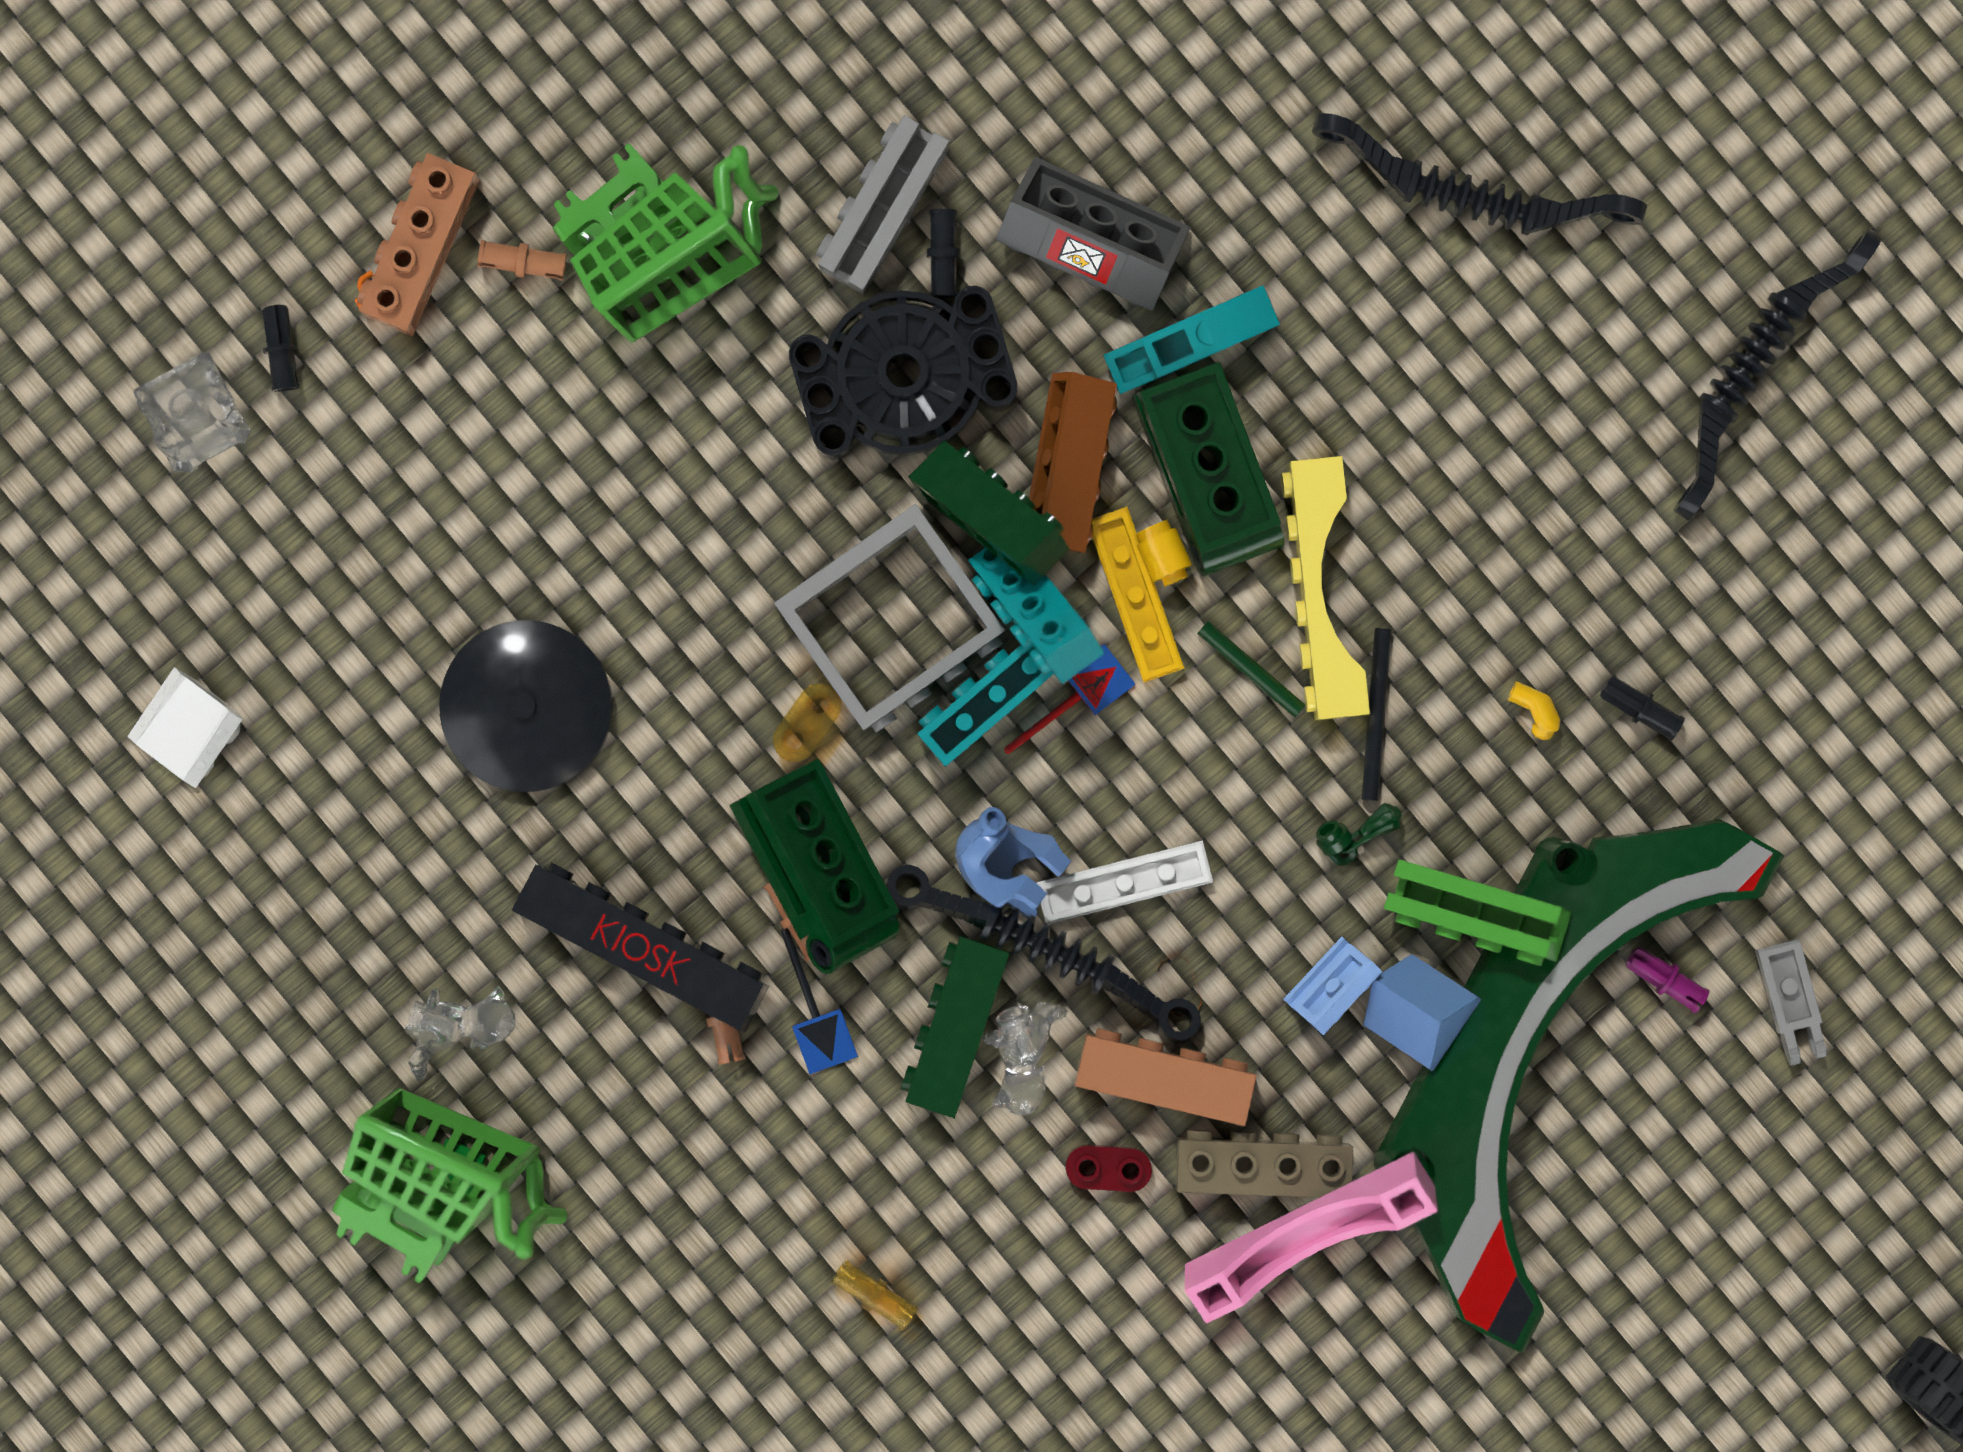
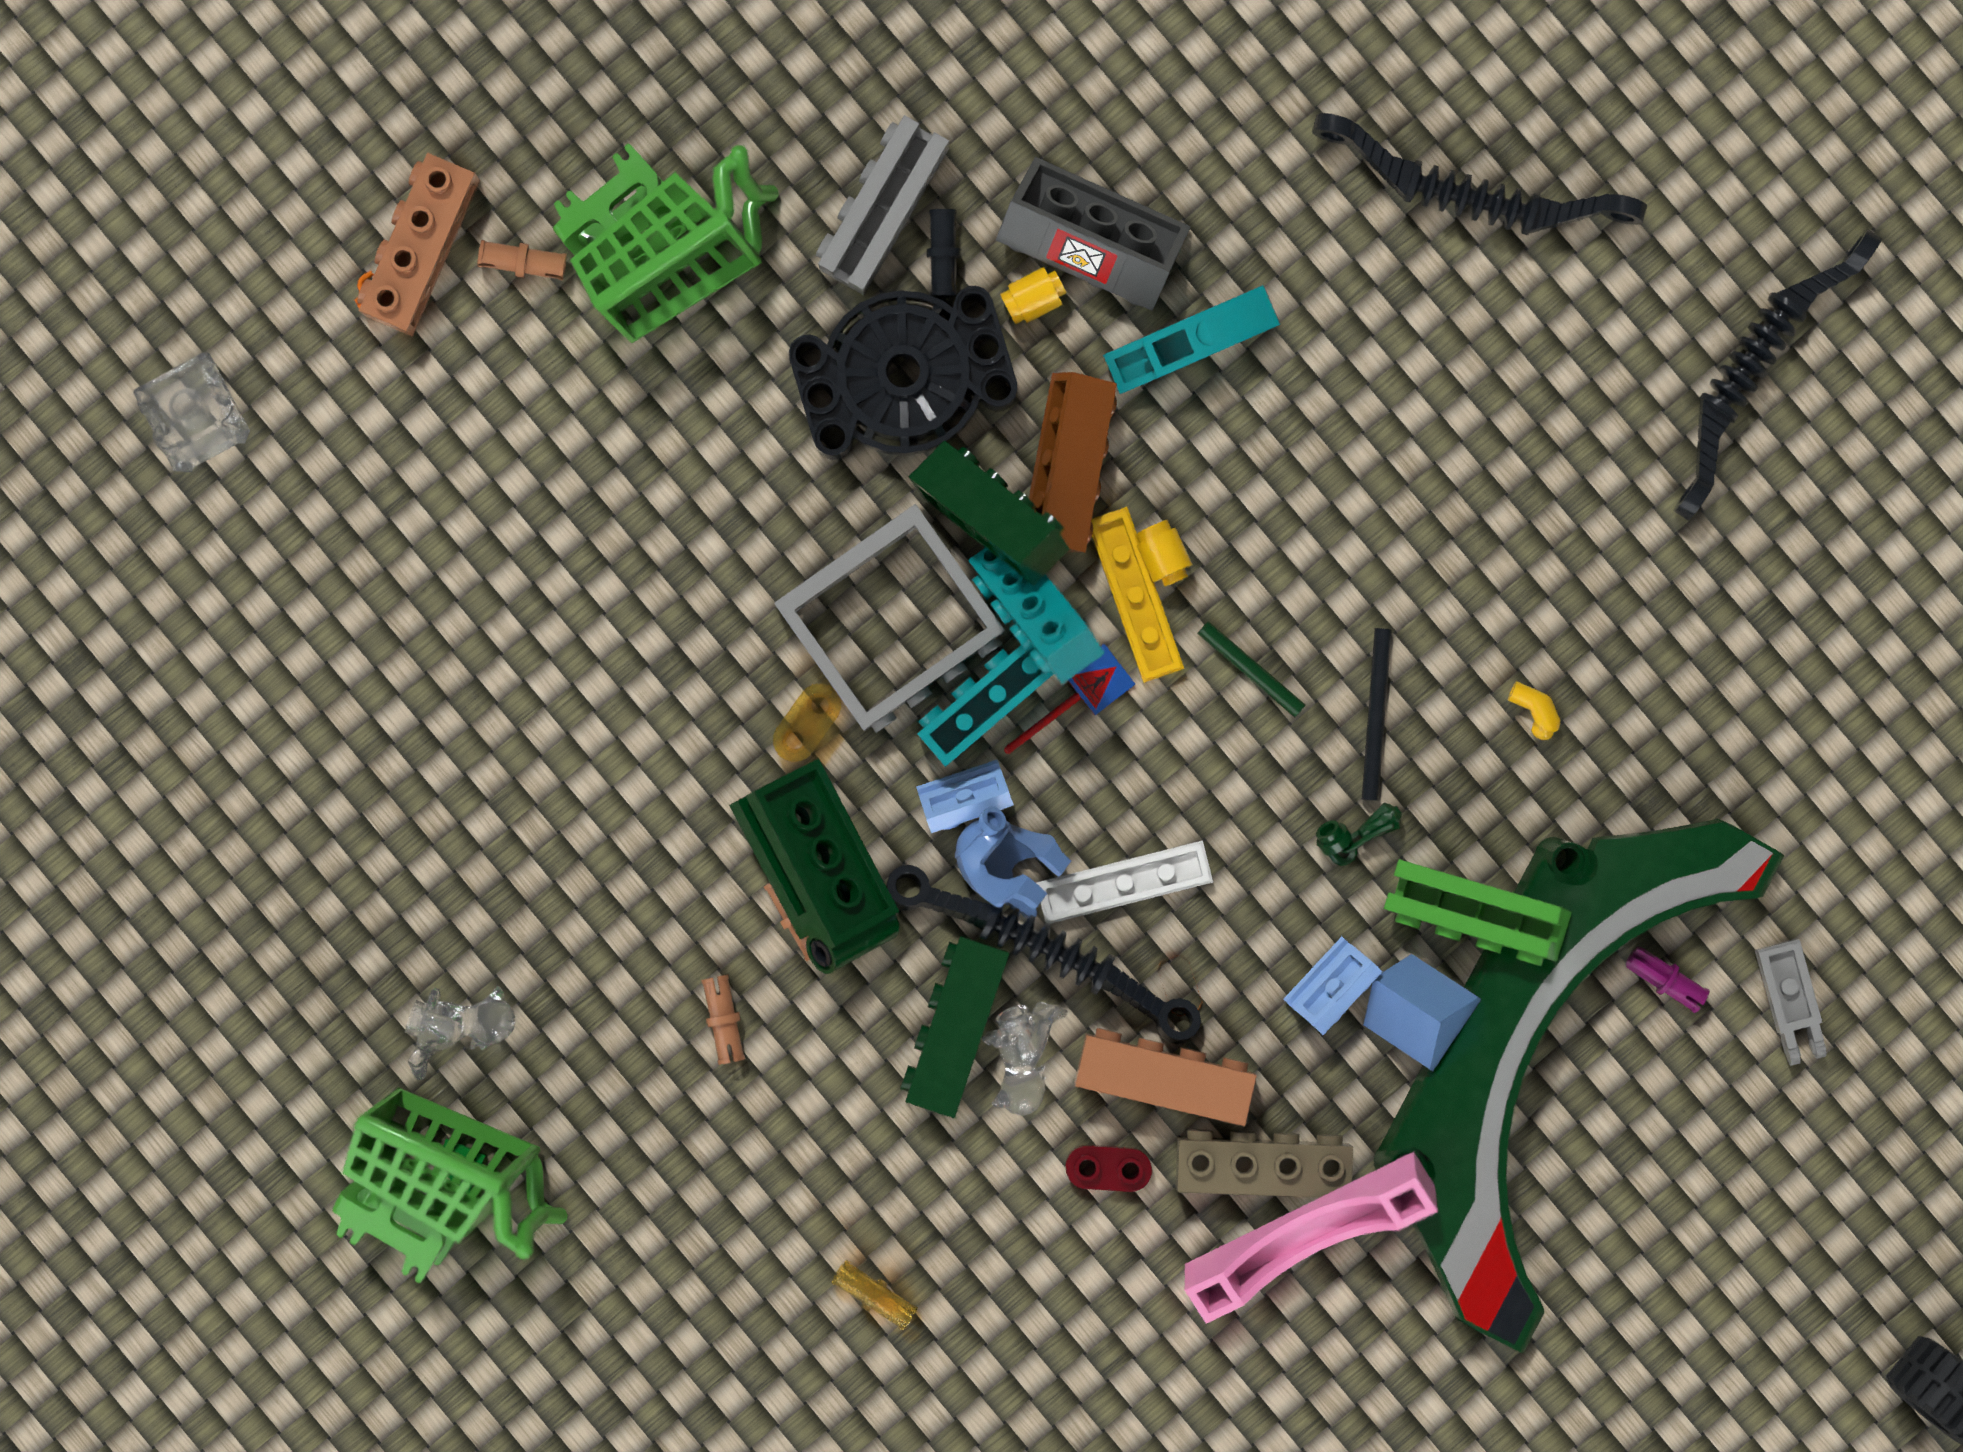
white slope [127,667,243,788] -> none
black axle [262,304,300,392] -> none
black dish [439,620,613,792] -> none
black brick [511,862,770,1032] -> none
piece [781,928,858,1074] -> none
dark green hinge [1132,362,1285,577] -> none
light yellow arch [1281,456,1370,721] -> none
black axle [1600,677,1685,741] -> none
none -> light blue plate [916,759,1014,833]
none -> yellow brick [1000,267,1067,325]

